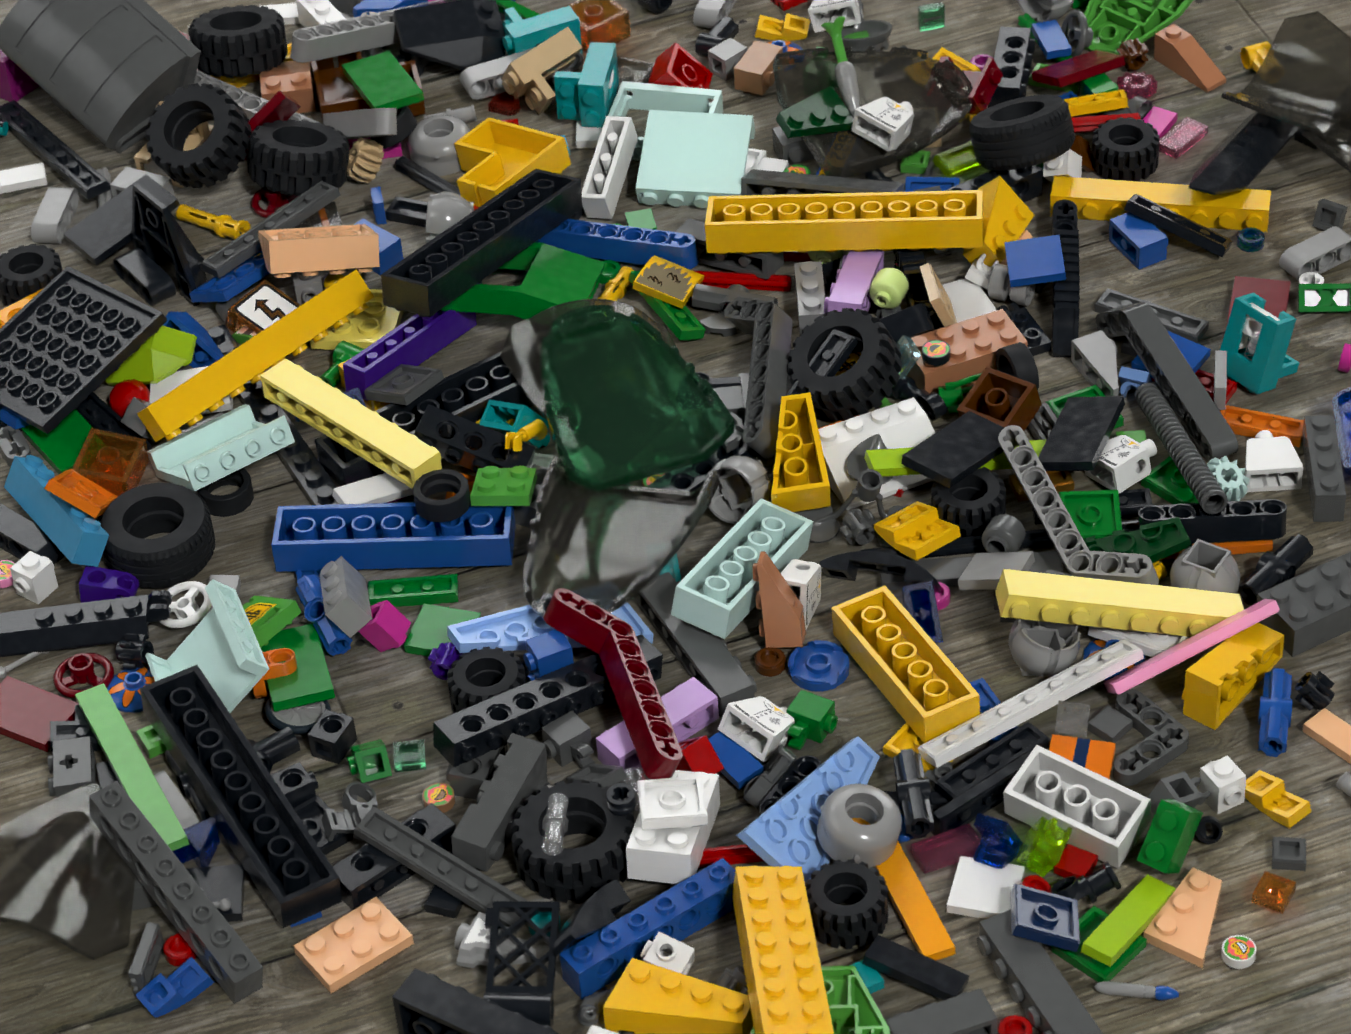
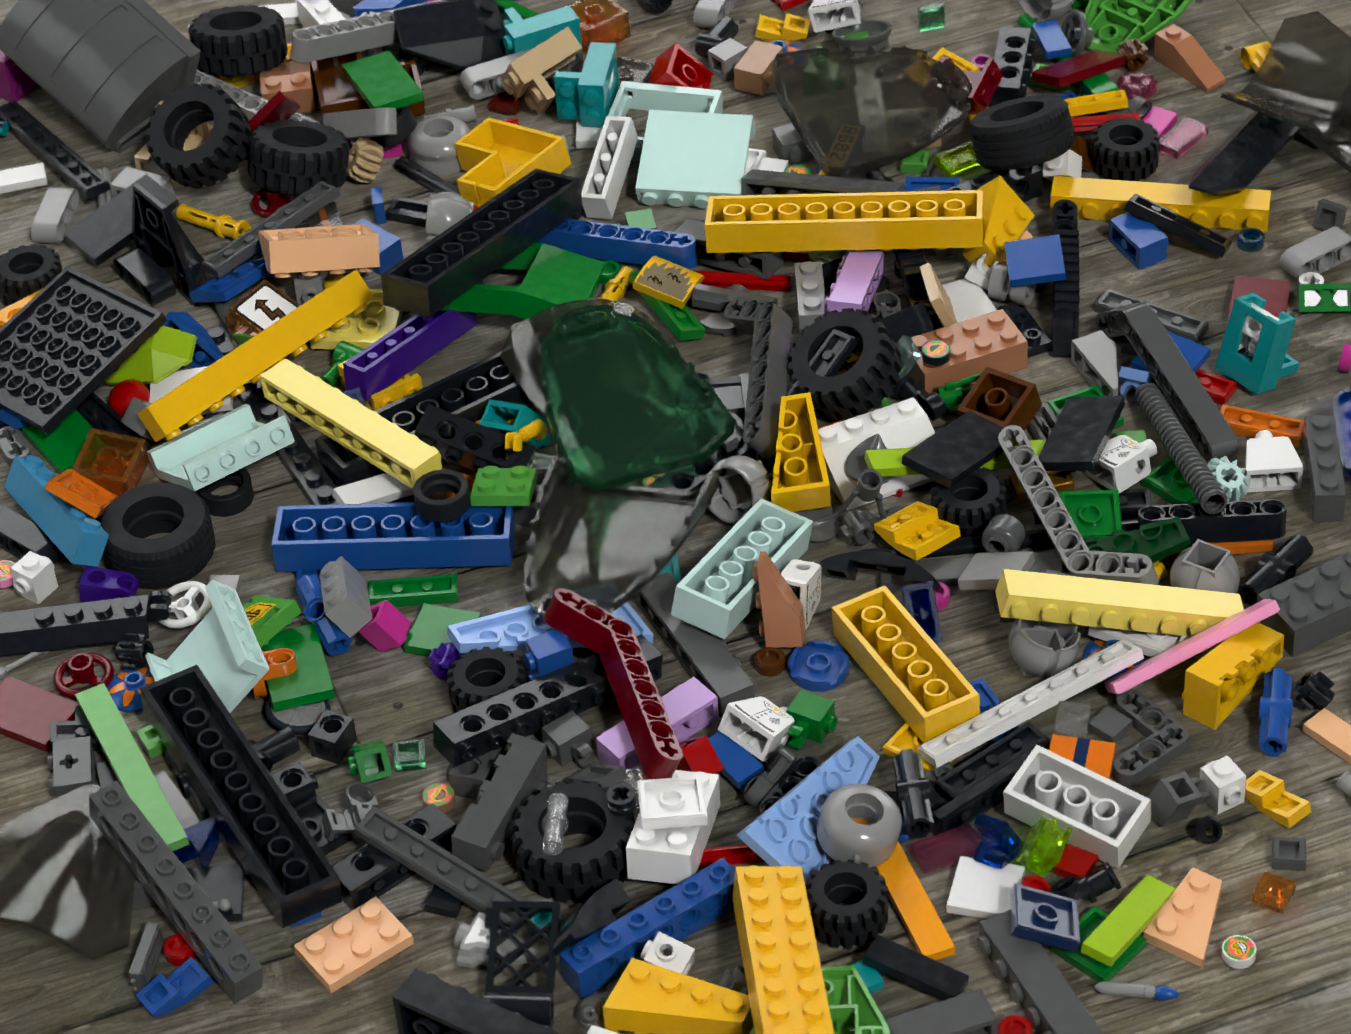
dark grey tile [364,364,444,406] -> none
dark green wing [776,85,854,138] -> none
light grey piece [822,16,860,118] -> none
white torso [851,97,914,153] -> none
yellowish green head [868,268,909,309] -> none
black tyre [996,342,1039,391] -> none
green brick [1137,799,1203,874] -> none
light grey tile [1214,350,1227,410] -> none

